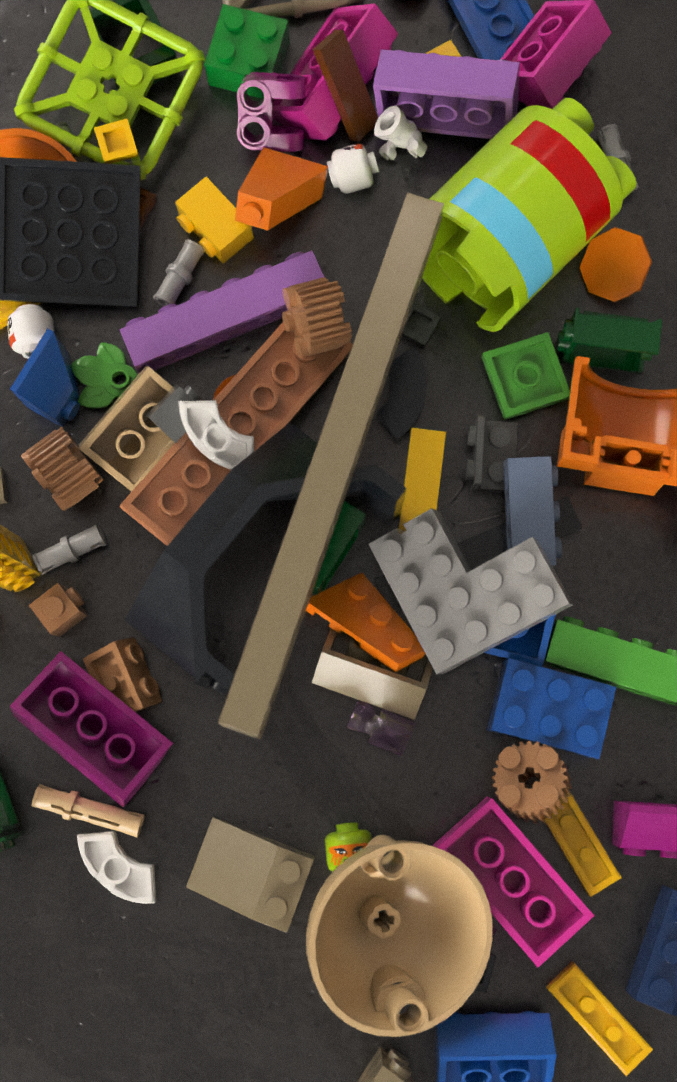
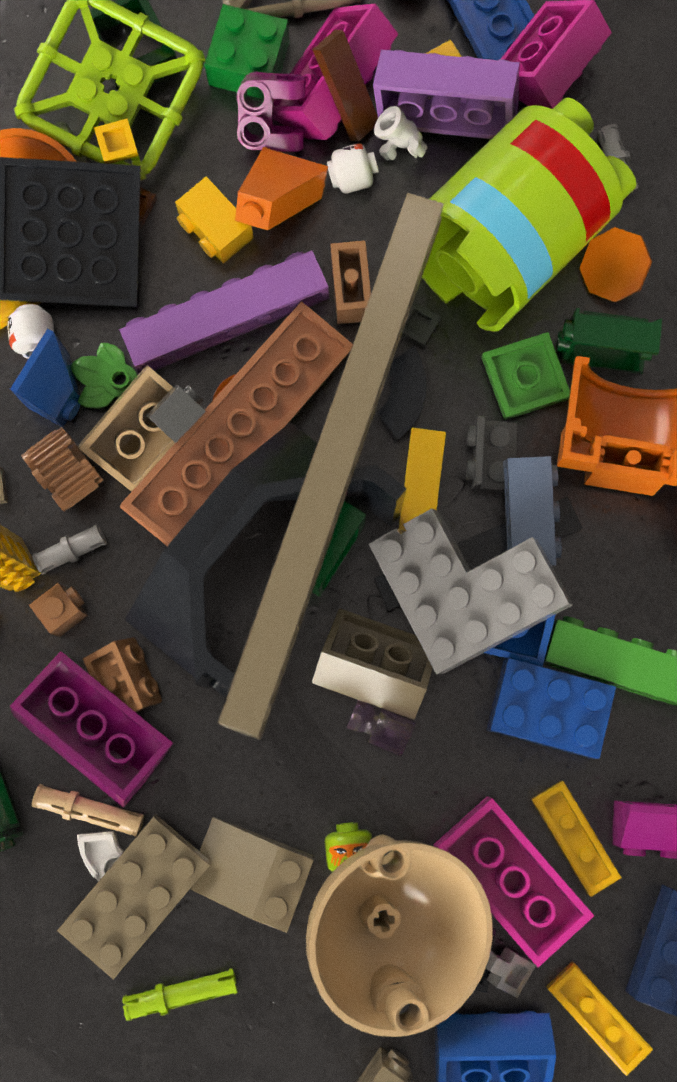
light grey pin [153,240,204,307] -> none
white tile [178,400,254,470] -> none
medium nougat brick [282,277,352,357] -> none
orange wing [306,573,425,672] -> none
medium nougat brick [492,741,572,824] -> none
none -> dark tan plate [57,814,211,979]
none -> lime pin [122,968,238,1021]
none -> medium nougat brick [331,241,371,324]
none -> light grey plate [486,947,536,998]

